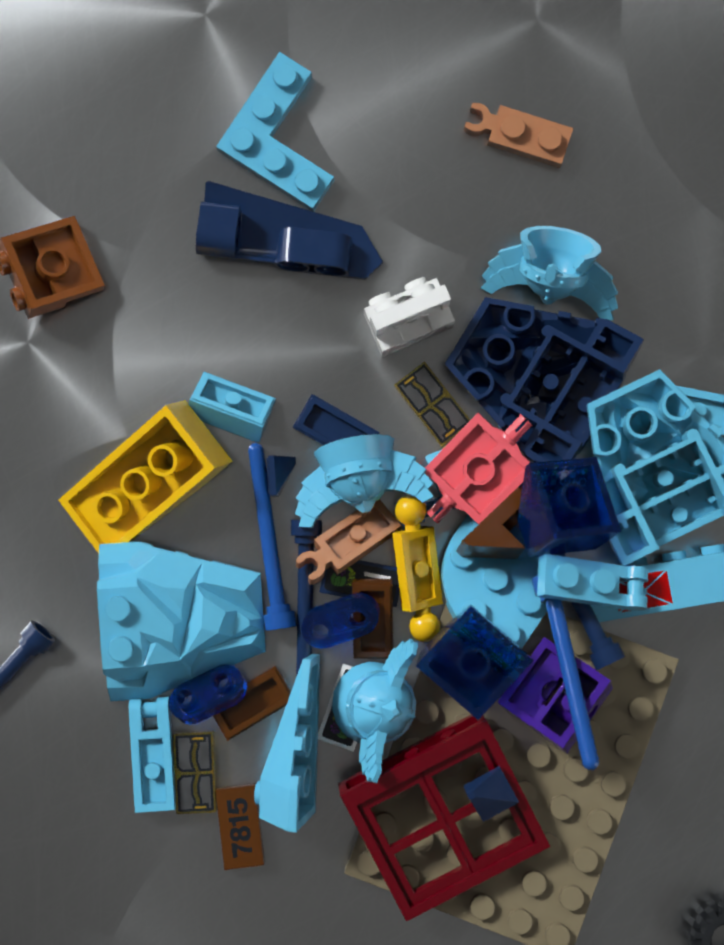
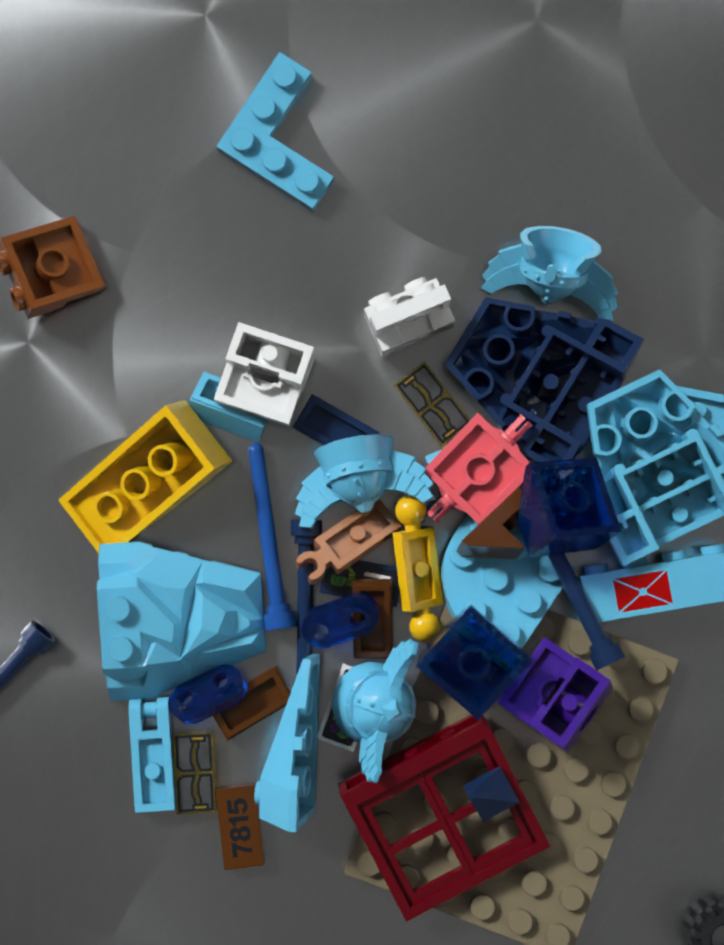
dark blue panel [196,181,383,280] -> none
dark blue slope [266,456,296,498] -> none
nougat plate [464,103,573,168] -> none
blue piece [532,576,599,770] -> none
medium azure plate [537,554,648,611] -> none
none -> white brick [214,322,316,427]

